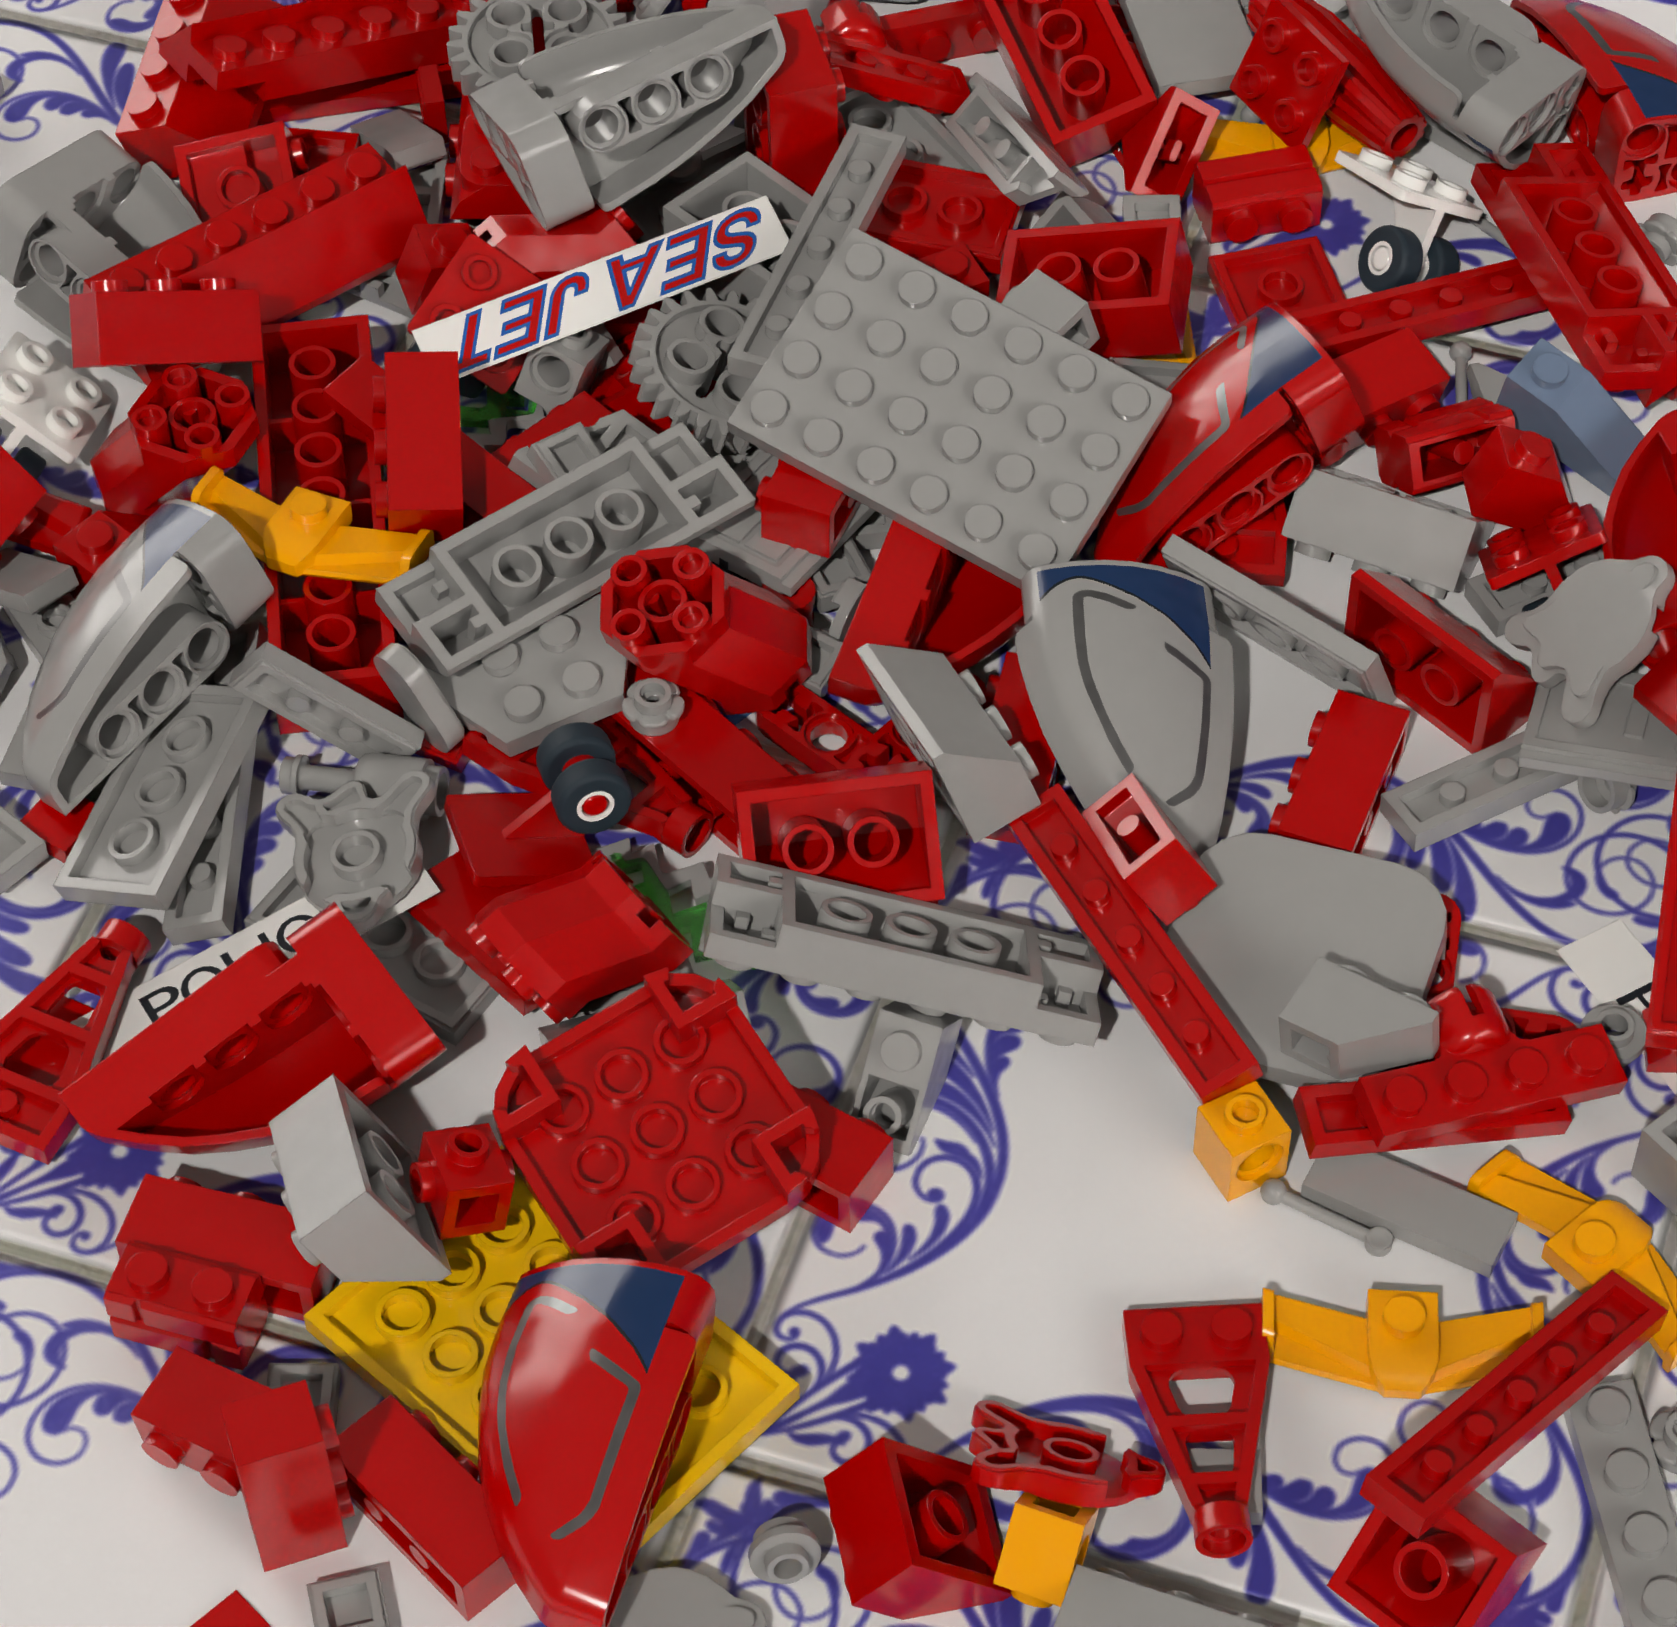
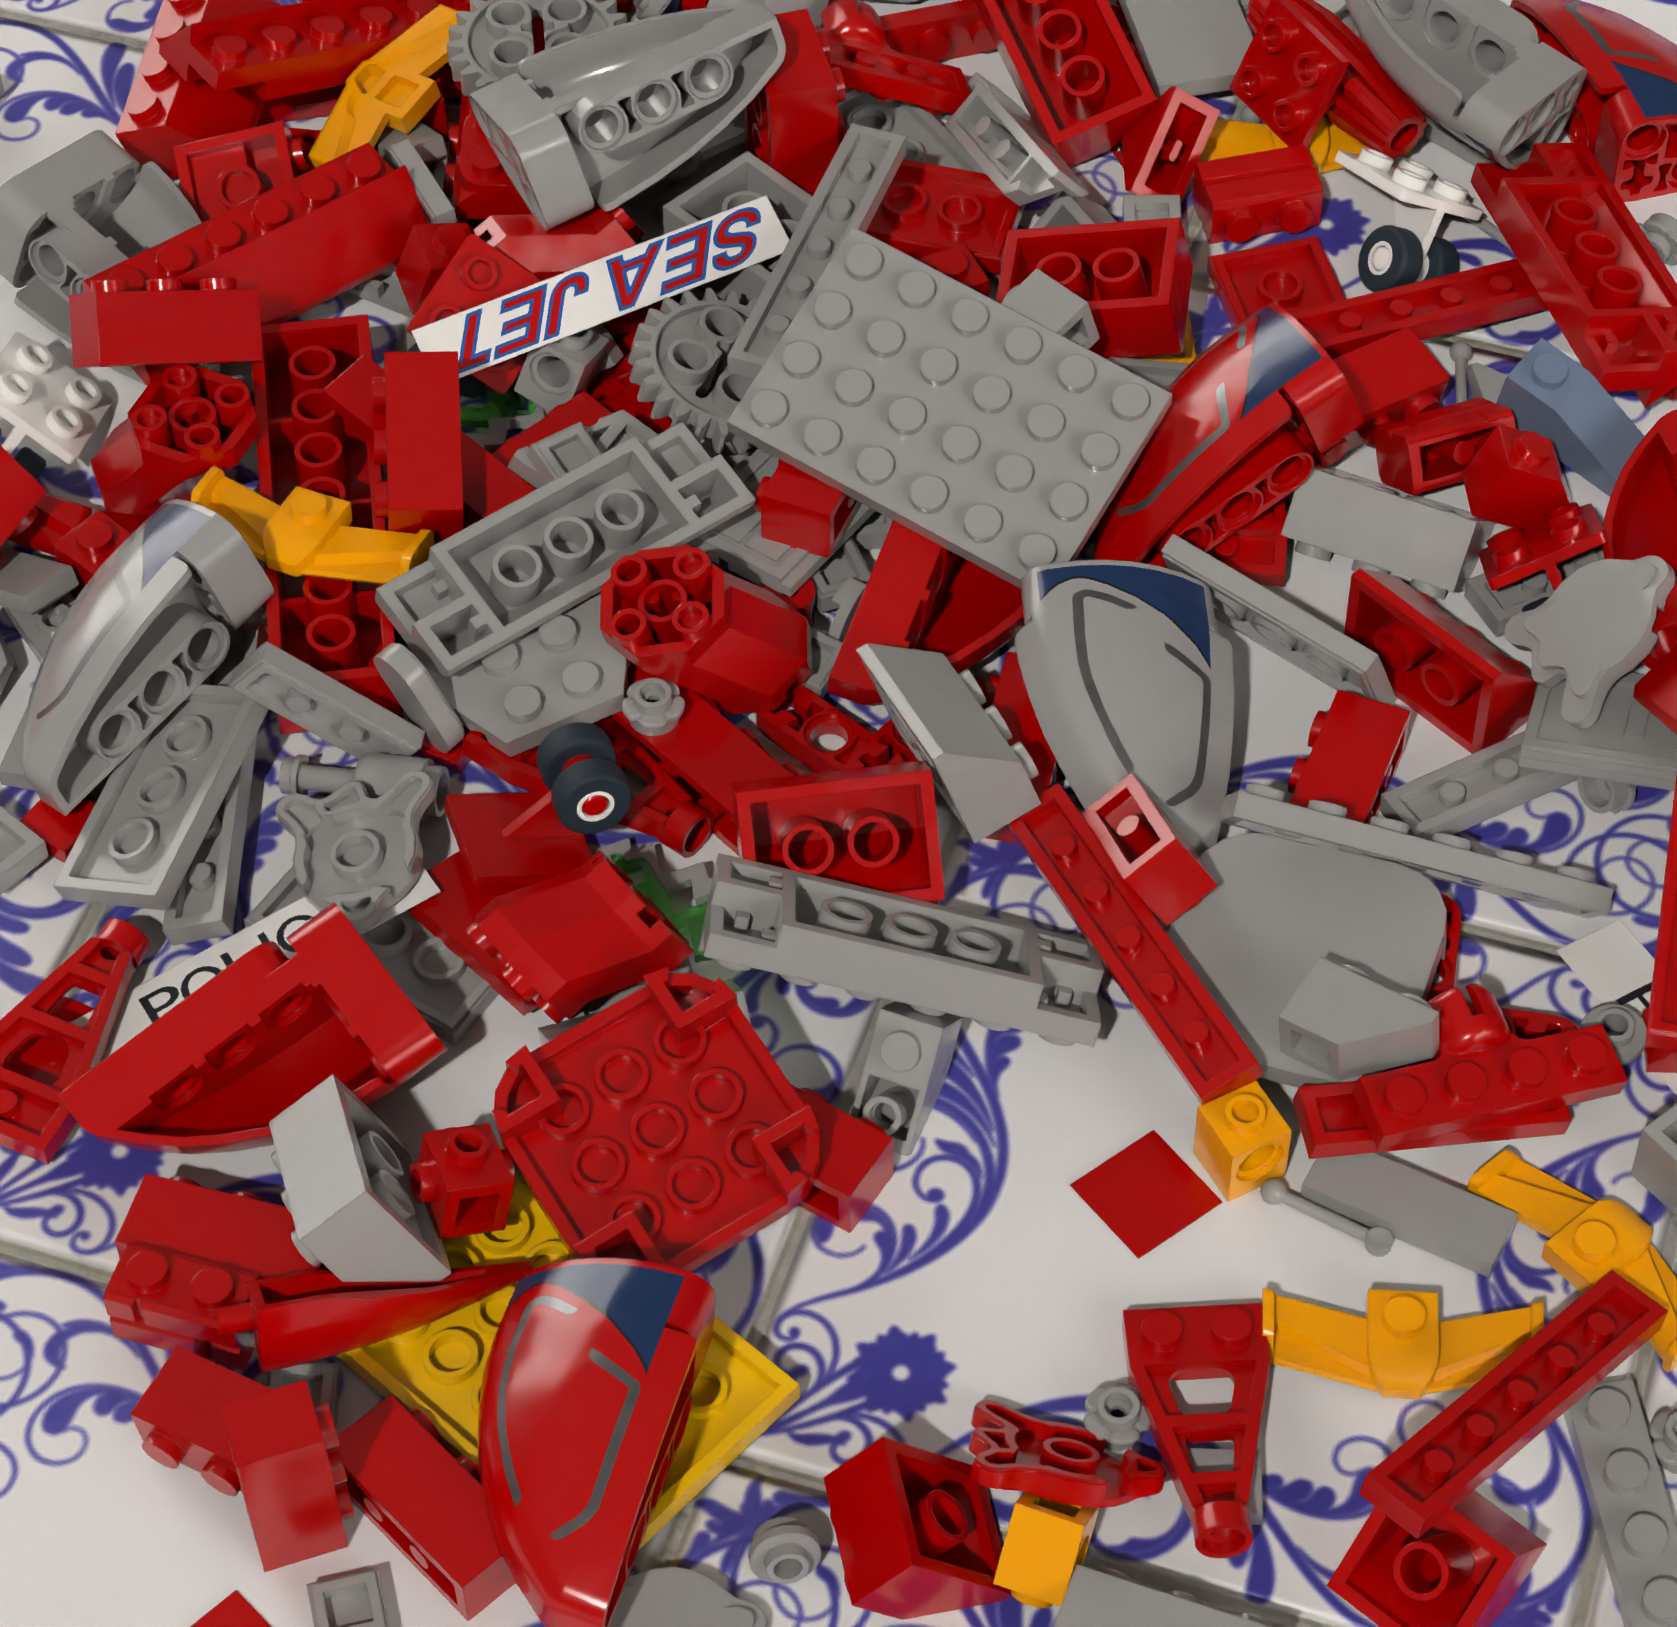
none -> red piece [216,1261,532,1373]
none -> light orange plate [307,4,458,168]
none -> light grey tile [389,138,457,224]
none -> red sticker [1070,1130,1223,1259]
none -> light grey plate [1083,1383,1150,1451]
none -> light grey plate [1218,784,1614,919]

